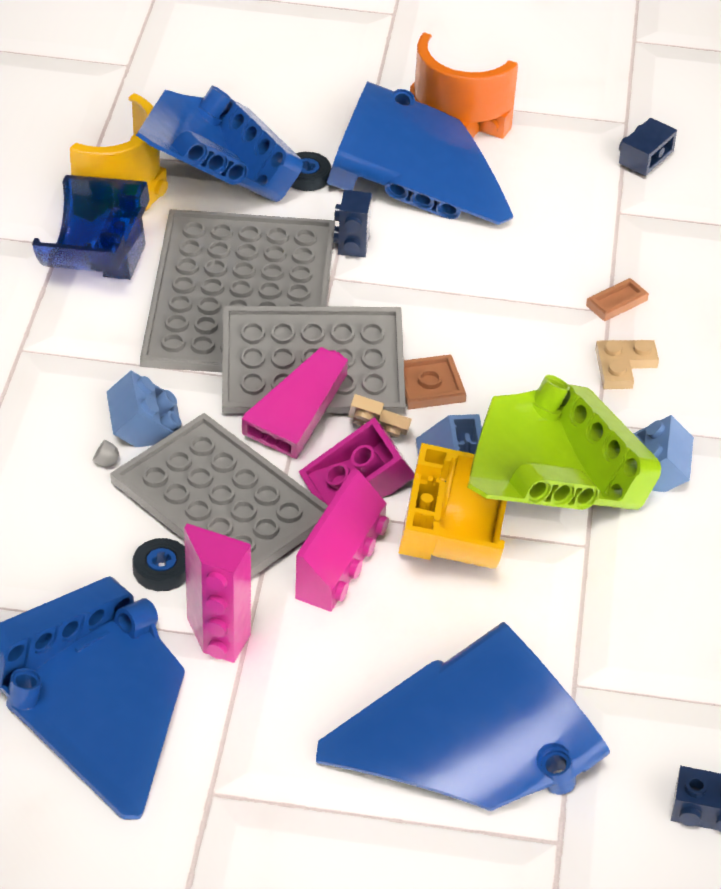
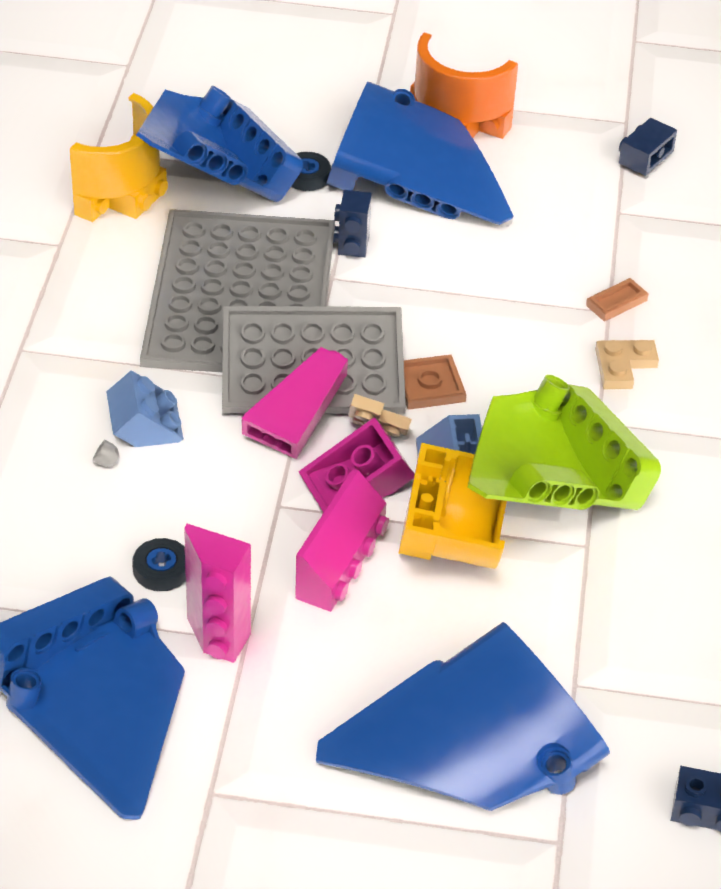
clear blue piece [32,175,150,280] -> none
light grey plate [110,413,328,578] -> none
medium blue slope [633,415,694,493] -> none

